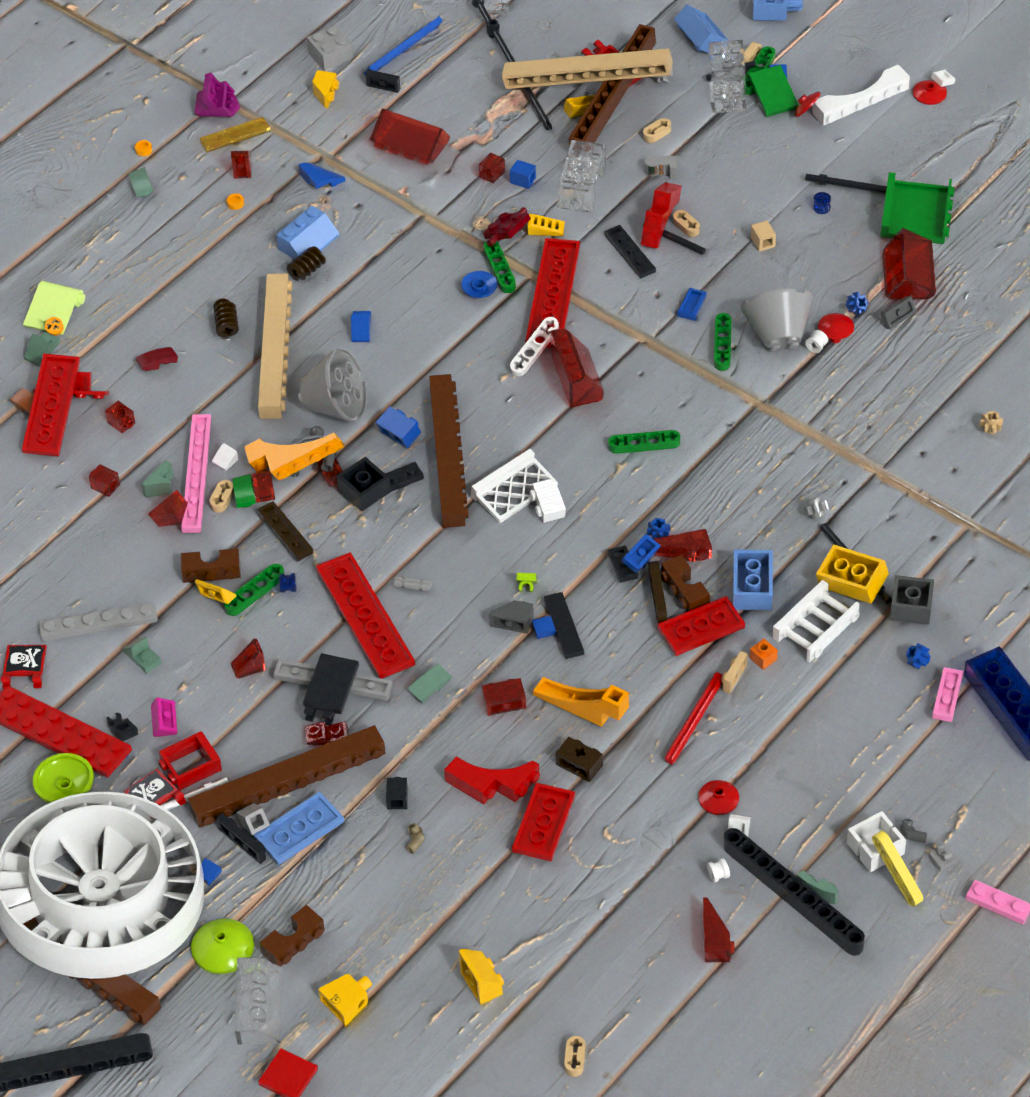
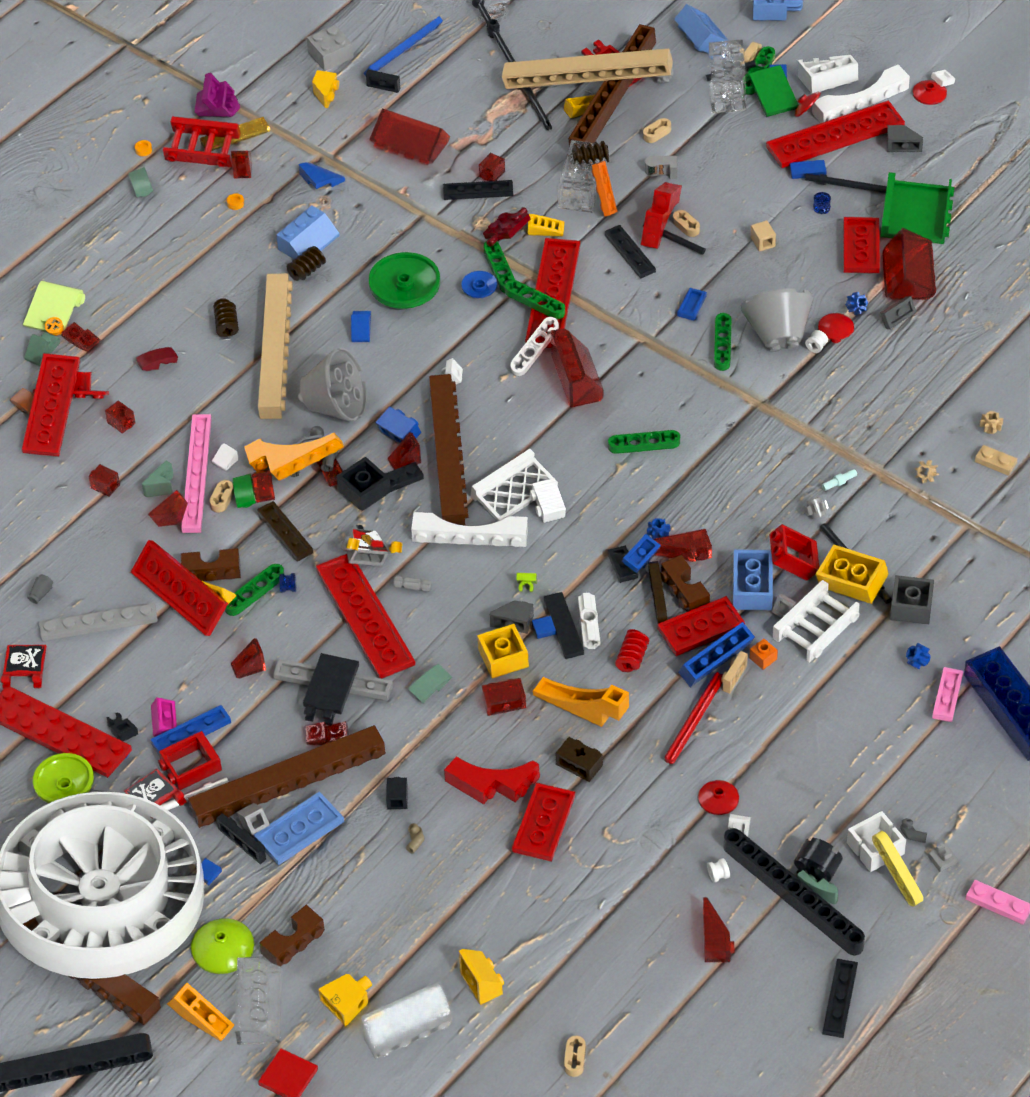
sand green slope [122,637,162,674] -> none
blue panel [510,160,536,189] -> none
none -> dark grey cone [28,574,53,604]
none -> clear red slope [61,322,101,352]
none -> red plate [131,540,228,636]
none -> blue plate [151,705,231,756]
none -> red fence [163,116,241,167]
none -> light orange slope [167,983,234,1041]
none -> torso [341,525,403,566]
none -> clear slope [361,982,452,1059]
none -> green dish [369,252,440,309]
none -> clear red slope [387,432,421,470]
none -> white arch [411,512,528,547]
none -> white tile [442,358,463,385]
none -> black tile [443,180,513,200]
none -> yellow brick [477,624,529,679]
none -> green beam [505,280,565,319]
none -> dark brown piece [572,141,609,166]
none -> white piece [578,593,600,649]
none -> orange plate [592,161,618,216]
none -> red piece [615,629,650,673]
none -> blue brick [678,622,755,688]
none -> red plate [766,100,905,168]
none -> red window [769,524,820,581]
none -> light grey tile [772,594,797,618]
none -> blue tile [789,160,827,179]
none -> black brick [794,838,843,883]
none -> white wedge [797,55,858,93]
none -> light aqua bar [822,469,857,491]
none -> black tile [822,959,858,1038]
none -> red plate [843,217,880,273]
none -> dark grey slope [887,125,923,152]
none -> tan gear [915,460,939,483]
none -> tan plate [975,445,1018,476]

